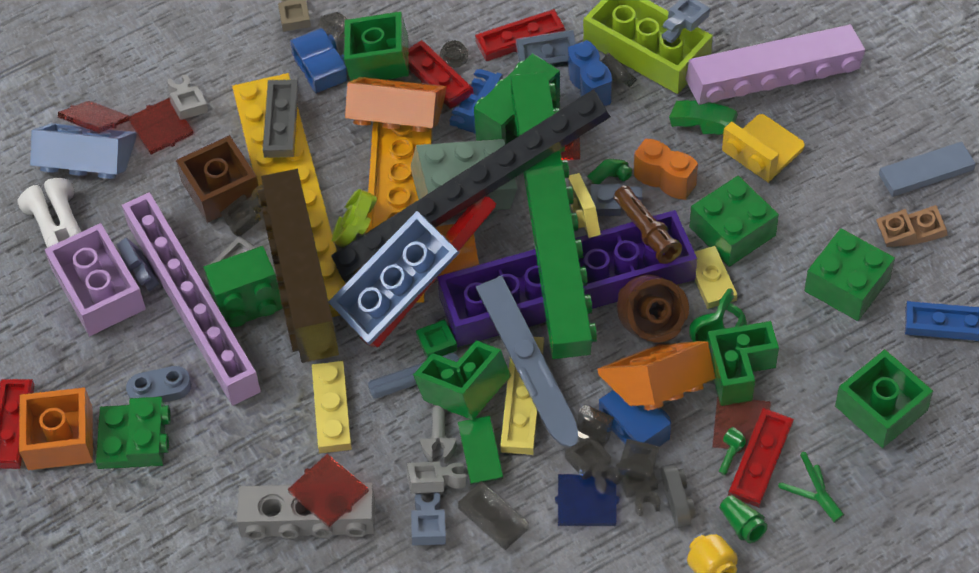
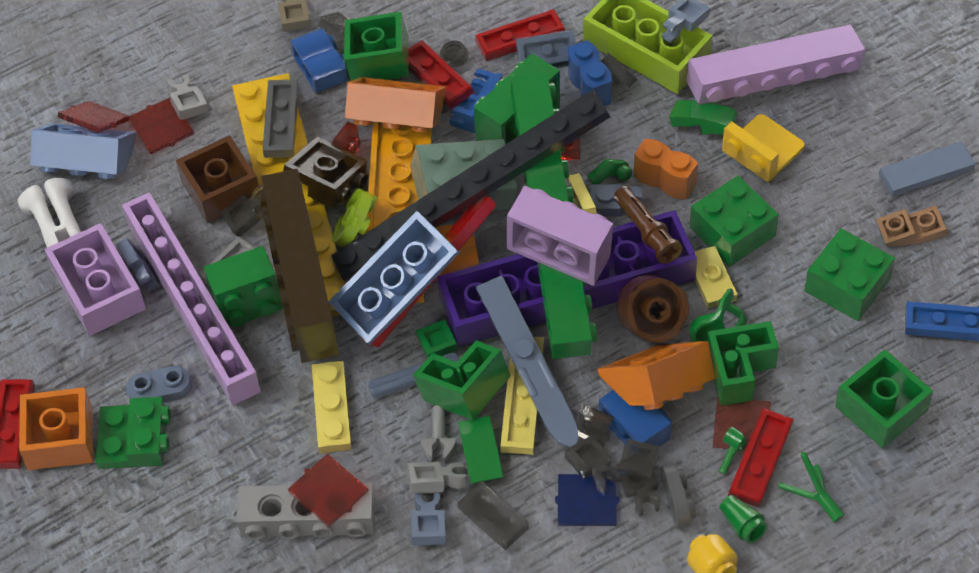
none -> dark brown plate [283,137,368,208]
none -> clear red plate [331,121,361,154]
none -> lavender brick [507,186,613,286]

